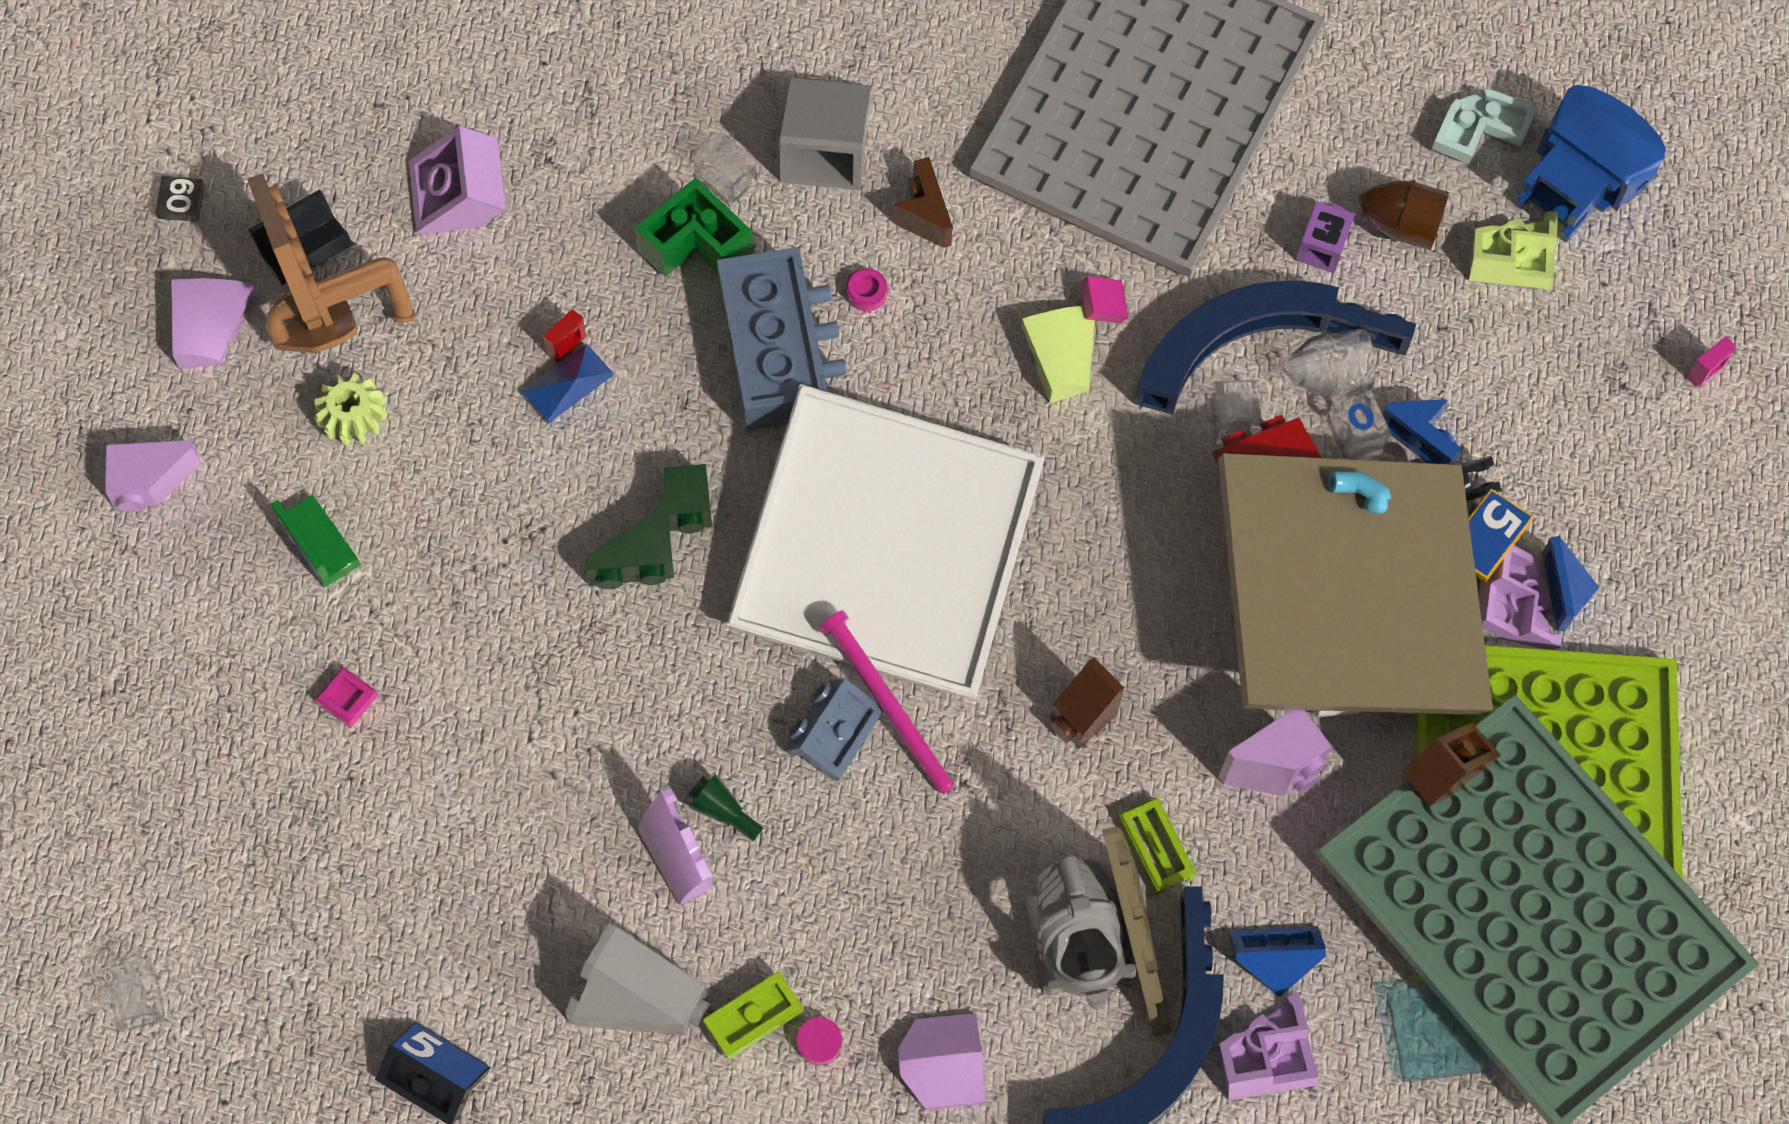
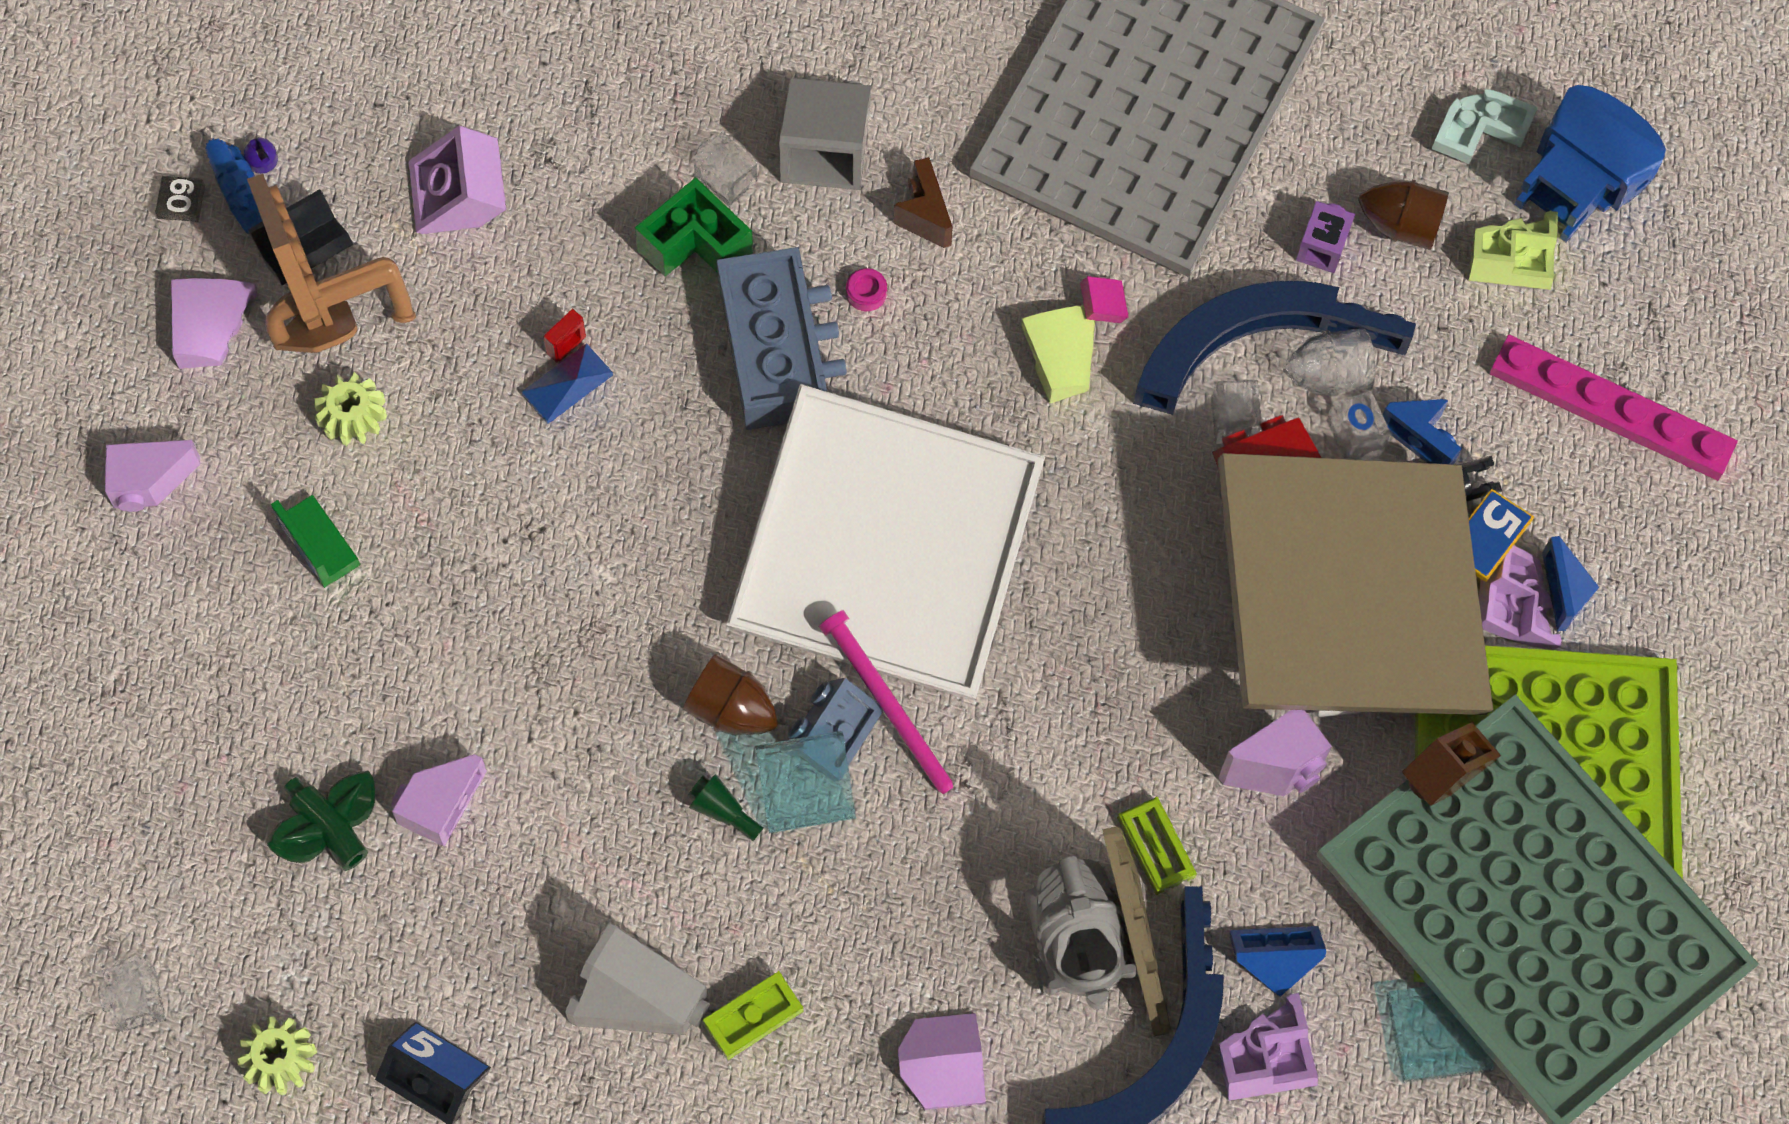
dark pink tile [315,666,378,728] -> none
dark green arch [586,464,712,589] -> none
lavender slope [638,788,712,905] -> none
dark pink tile [797,1017,842,1065] -> none
reddish brown slope [1050,657,1124,749] -> none
medium azure arm [1328,471,1391,513] -> none
dark pink tile [1686,336,1736,387] -> none
none -> blue hinge [205,138,262,234]
none -> yellowish green gear [237,1016,317,1095]
none -> dark purple hinge [244,137,278,174]
none -> dark green plant [267,771,375,871]
none -> lavender slope [391,754,487,846]
none -> reddish brown helmet [683,654,778,736]
none -> clear light blue tile [755,731,856,833]
none -> dark pink plate [1489,334,1738,481]

